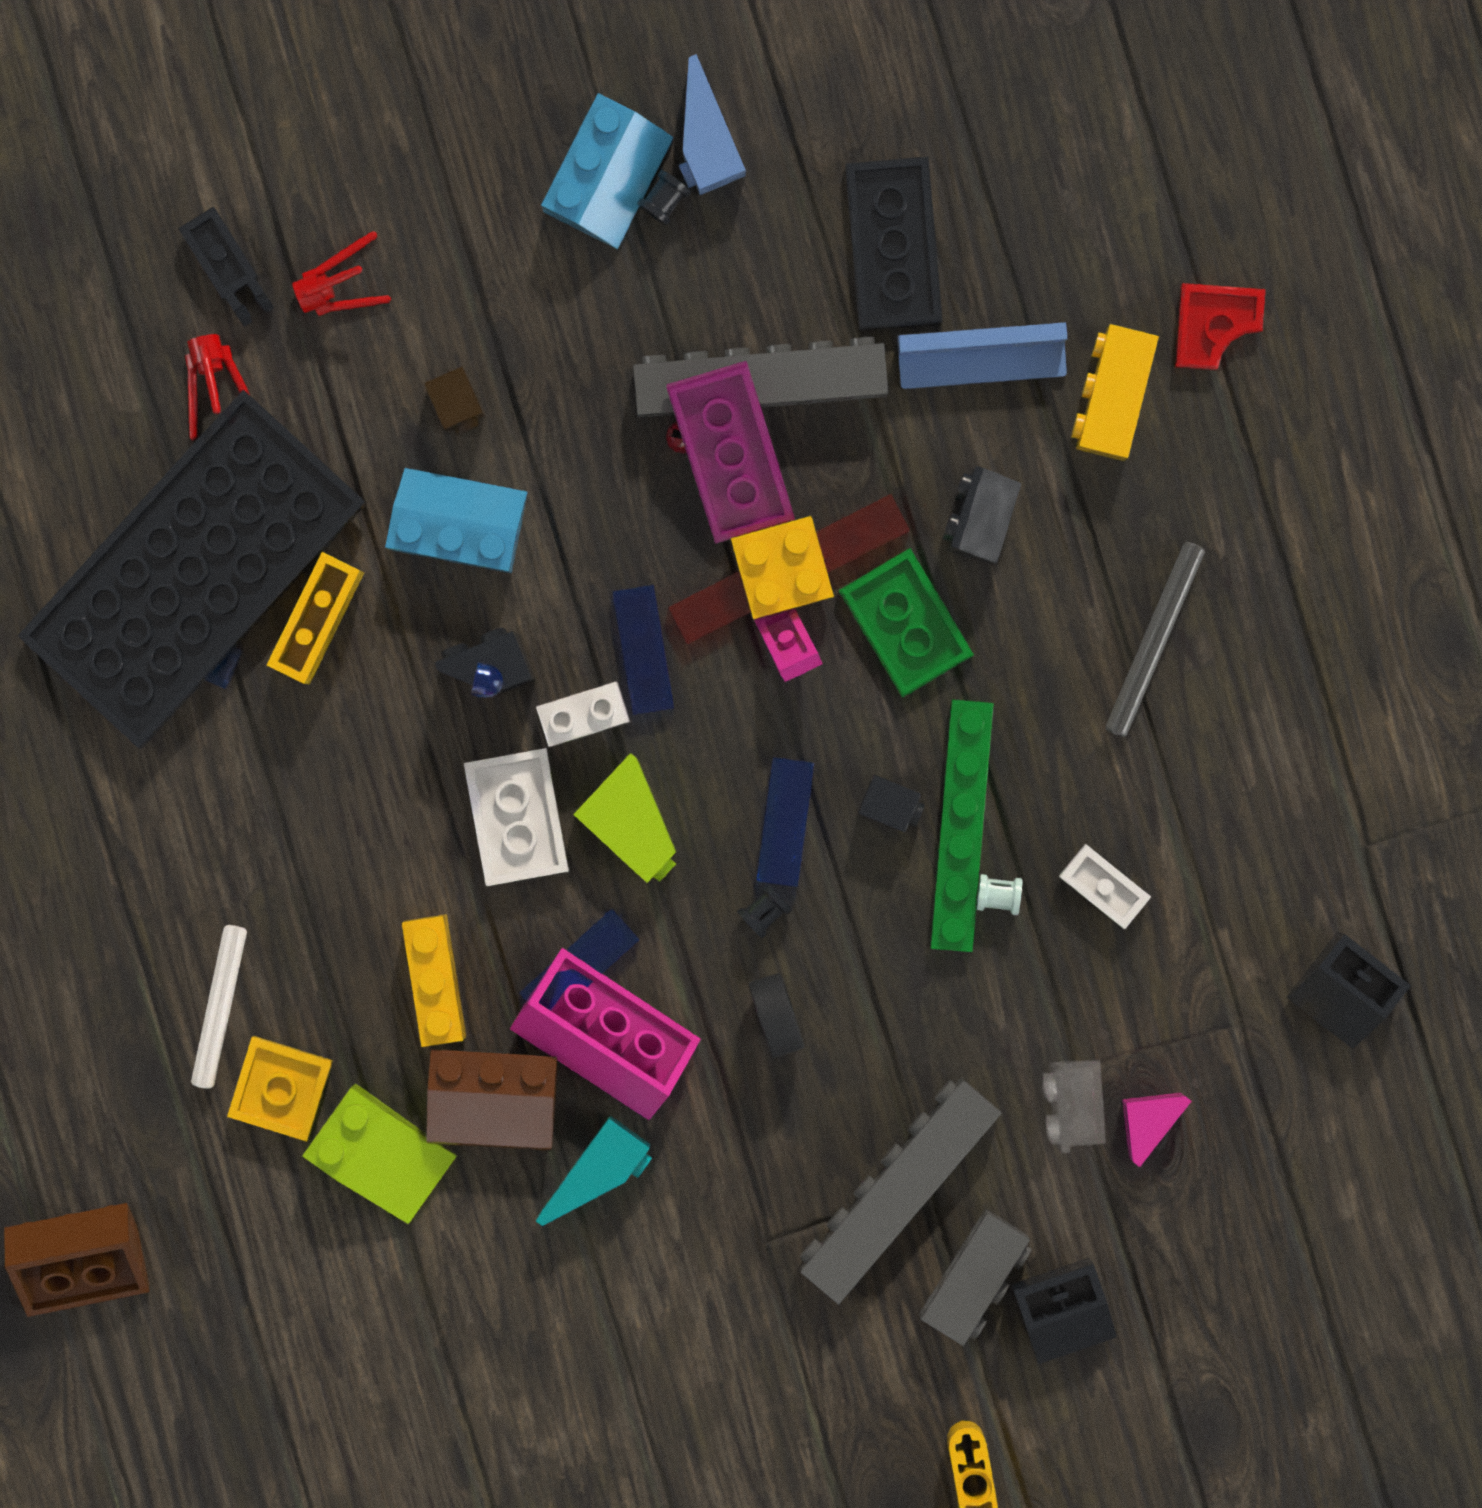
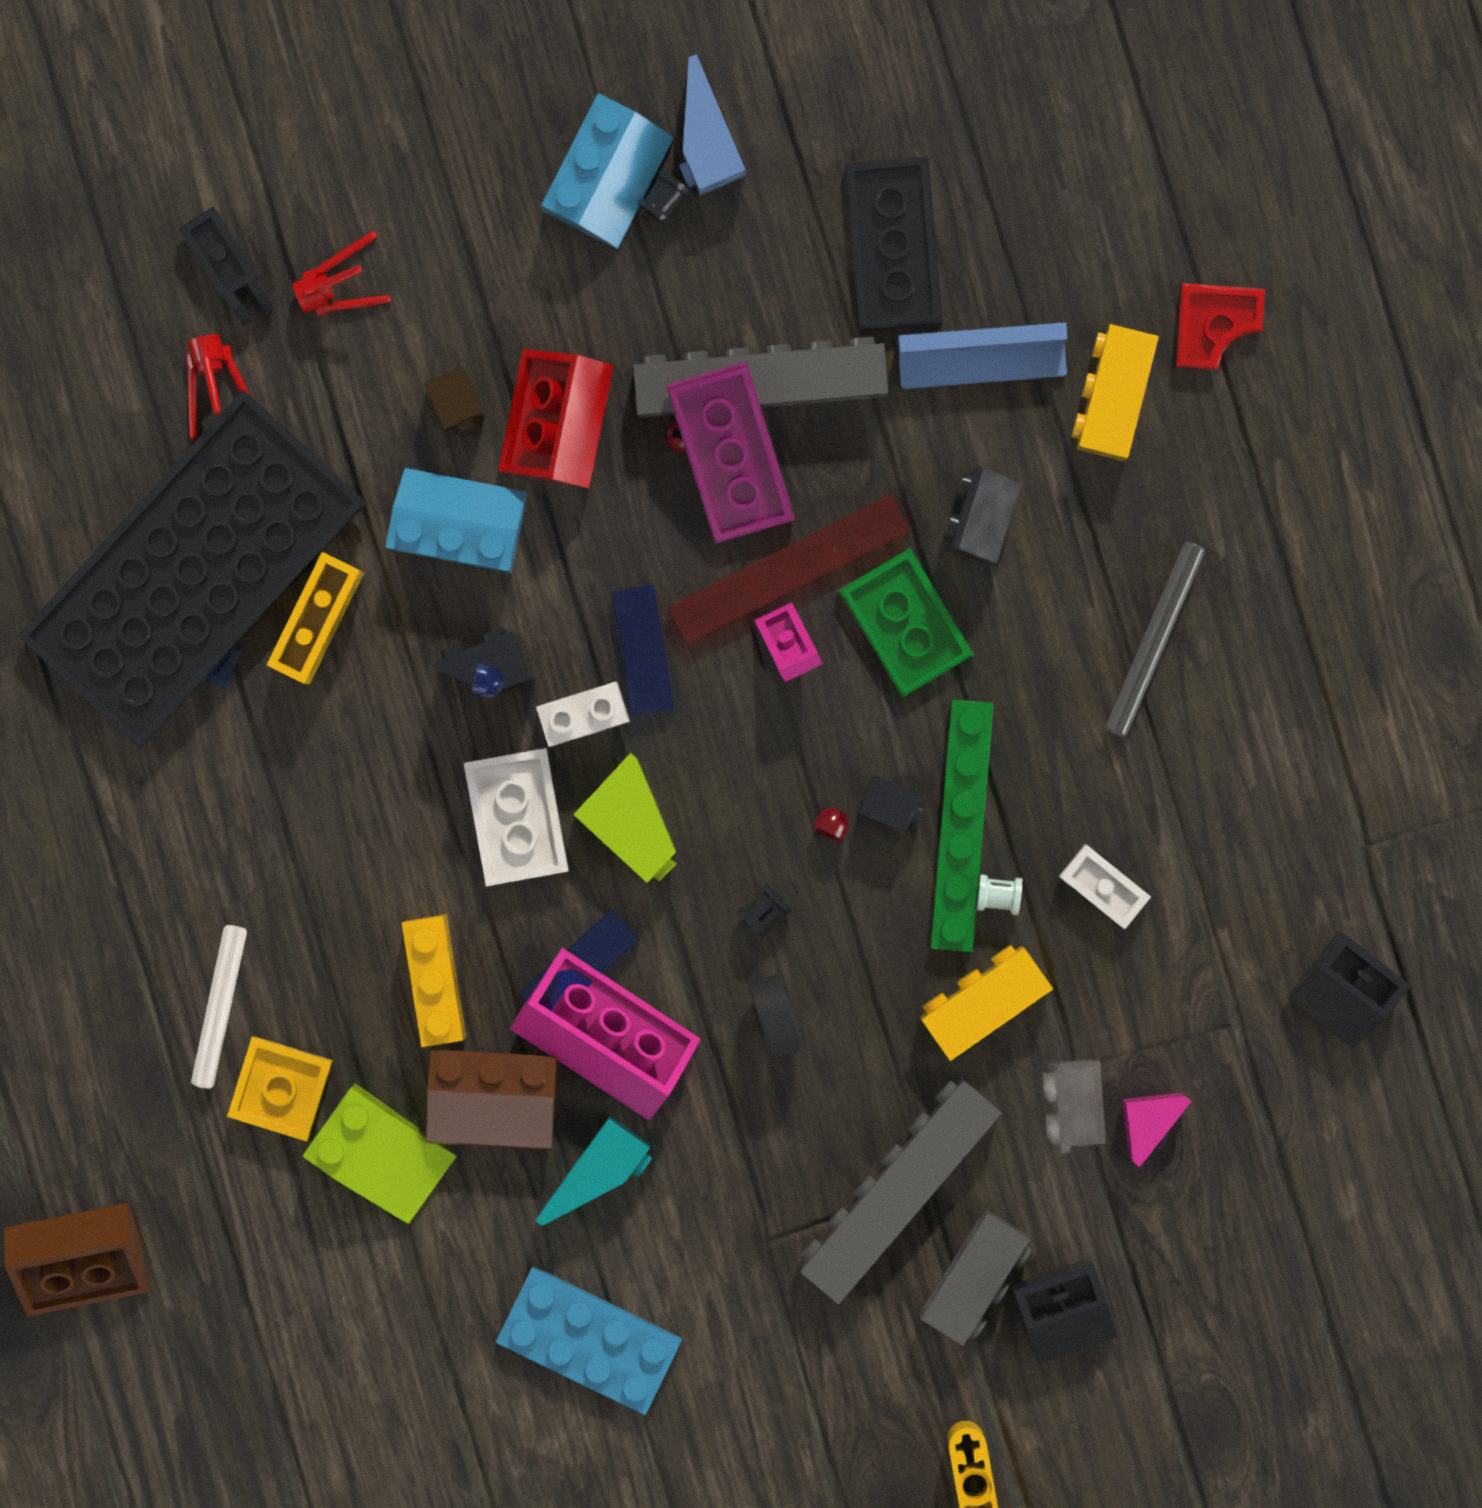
yellow plate [731,516,834,620] -> none
clear blue tile [756,757,814,887] -> none
none -> dark azure plate [495,1266,682,1415]
none -> red slope [498,349,614,488]
none -> dark red hinge [812,807,849,842]
none -> yellow brick [920,945,1053,1061]

